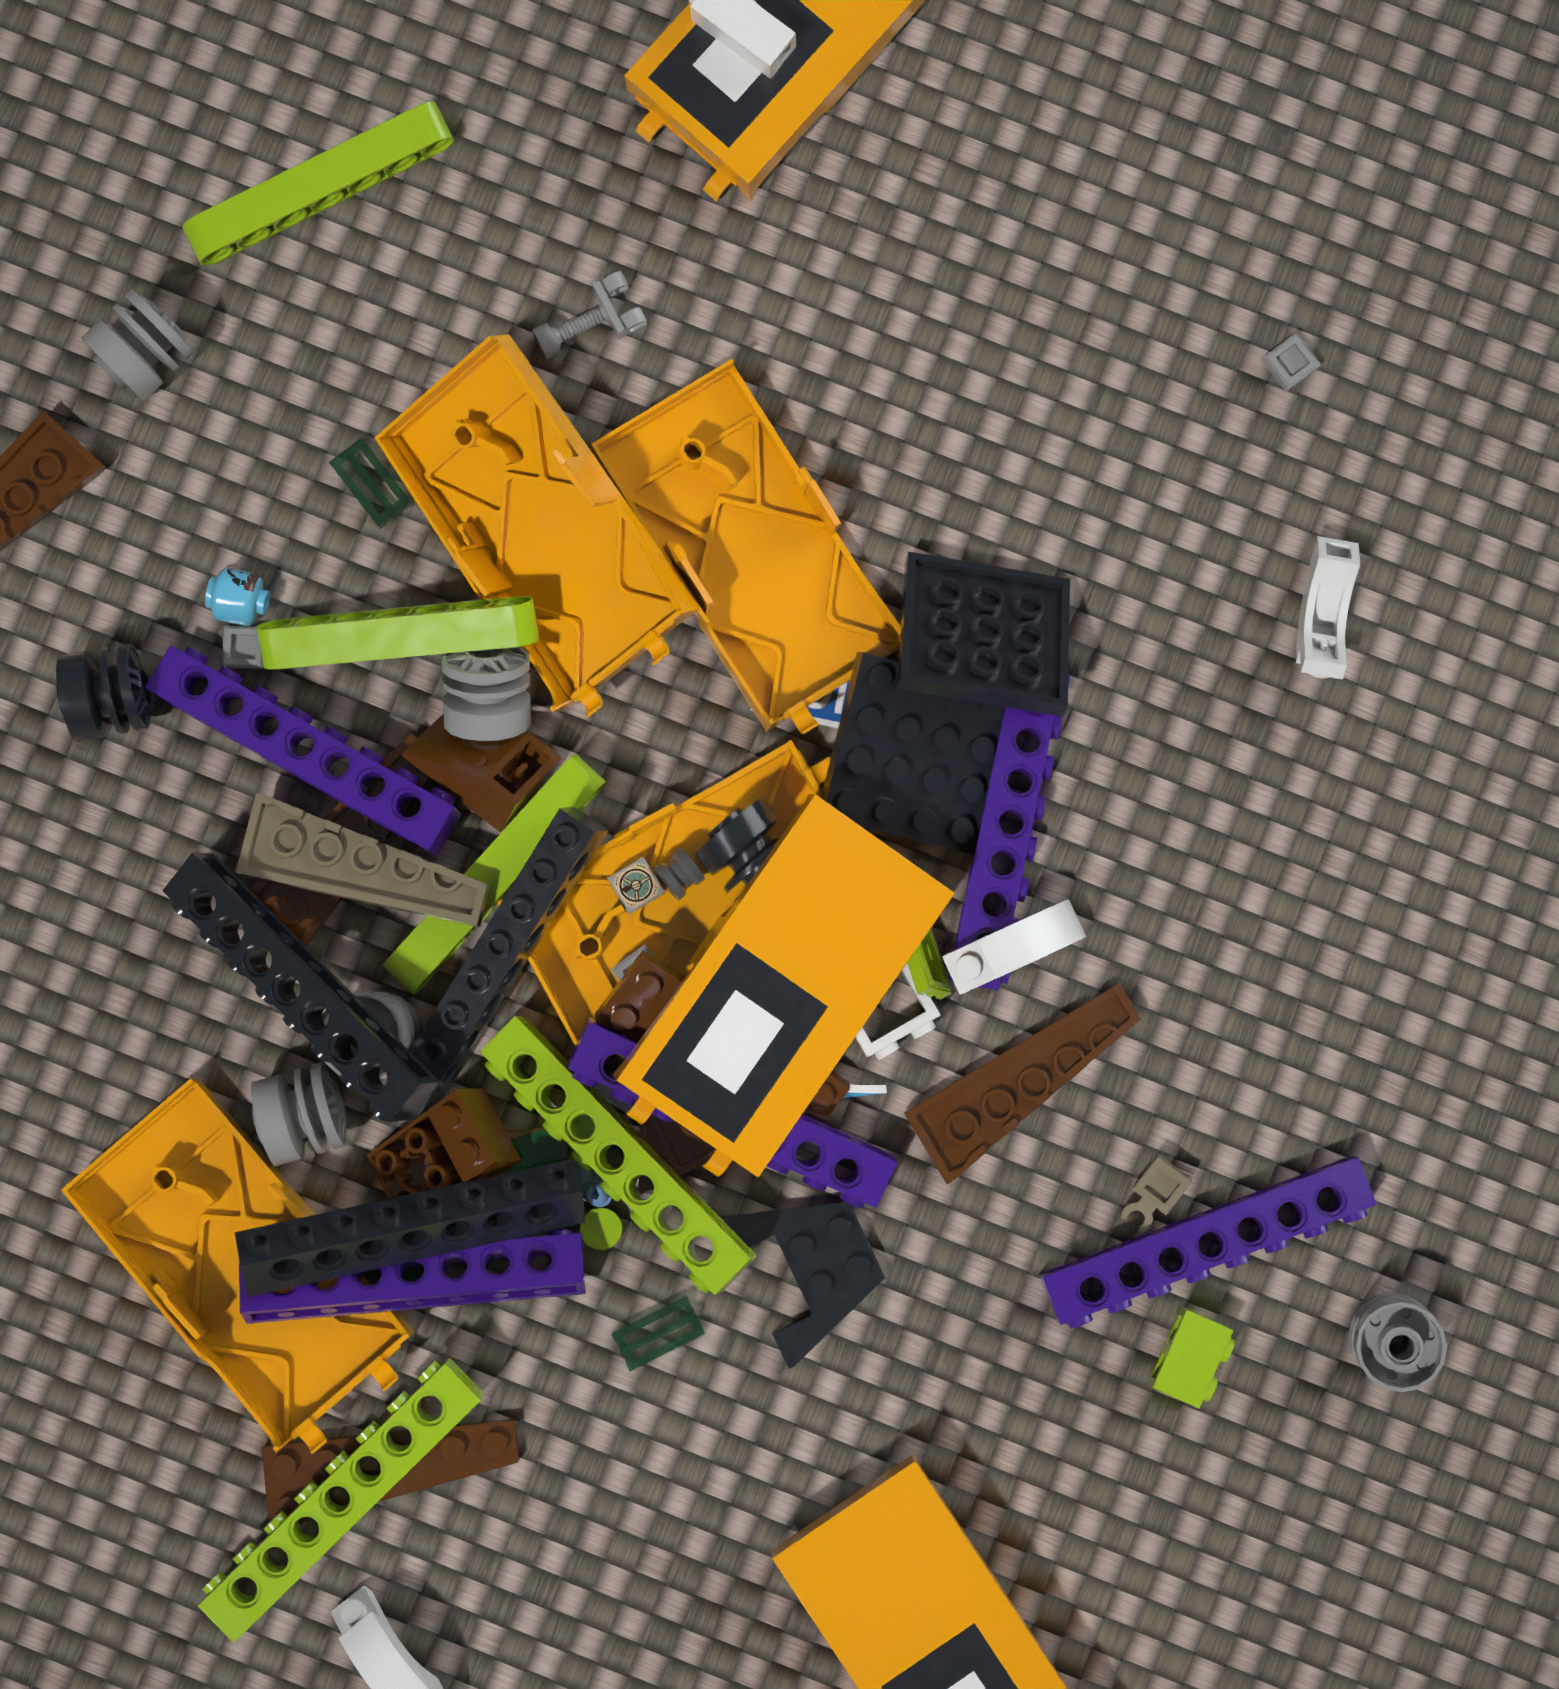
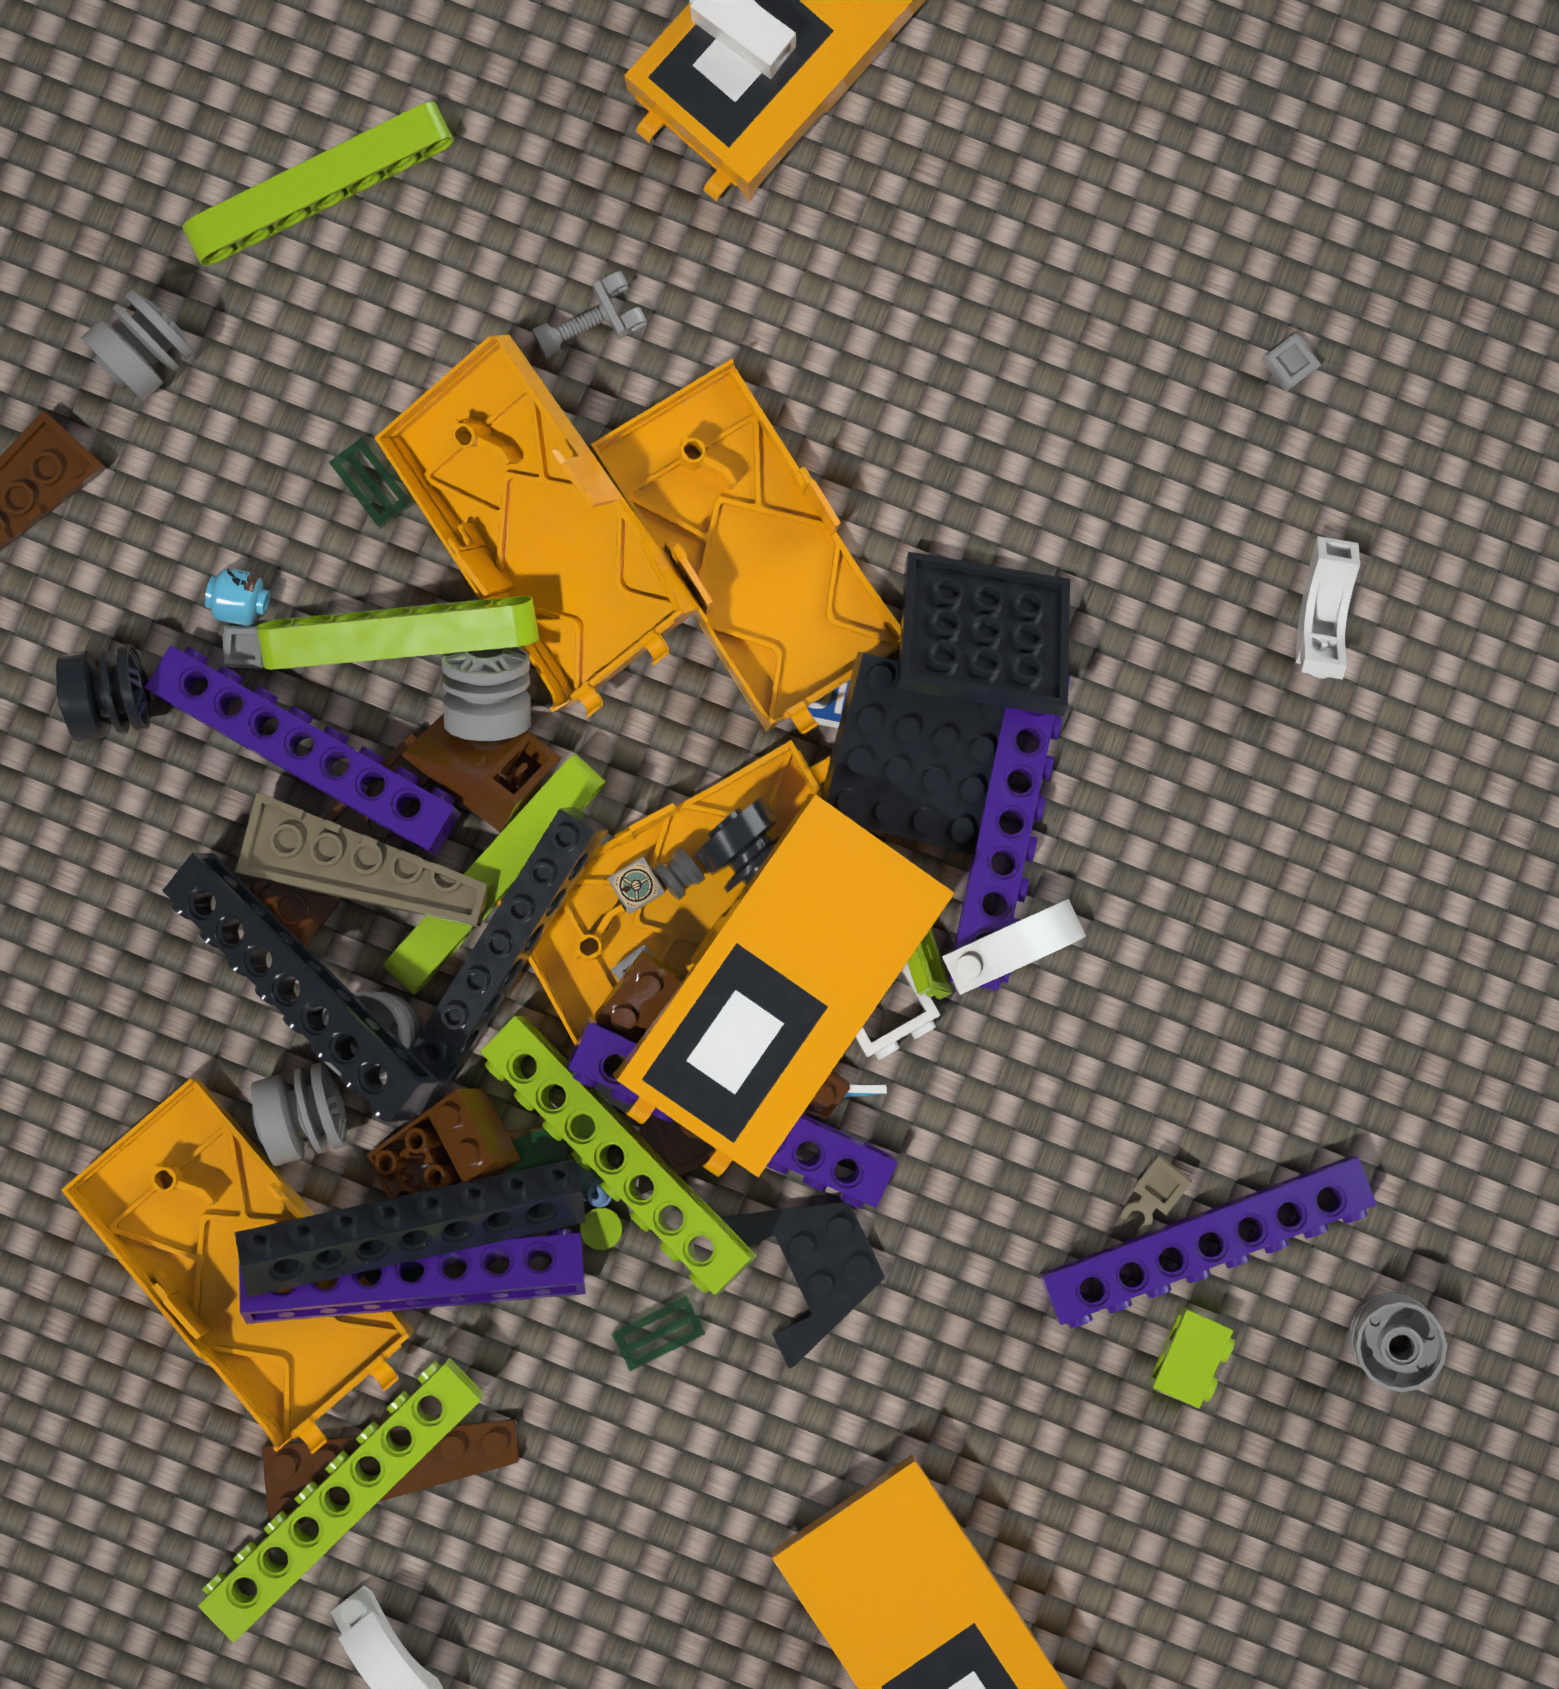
reddish brown wing [904,983,1141,1184] -> none

